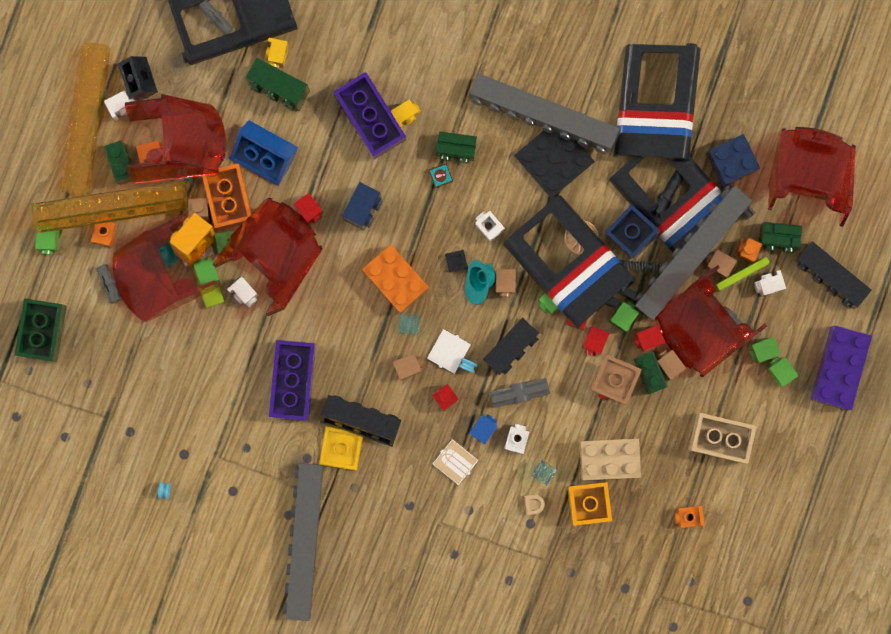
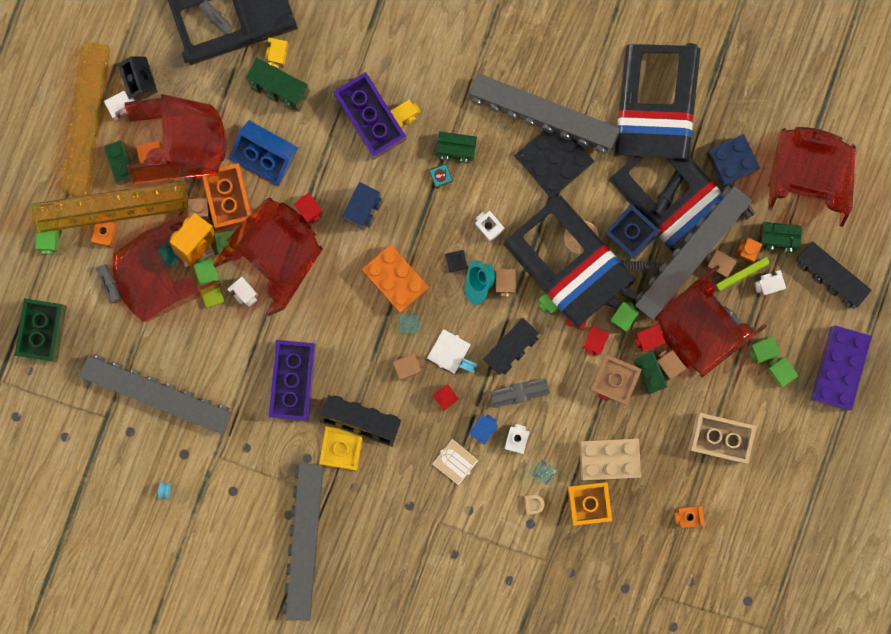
none -> dark grey brick [79,354,233,435]

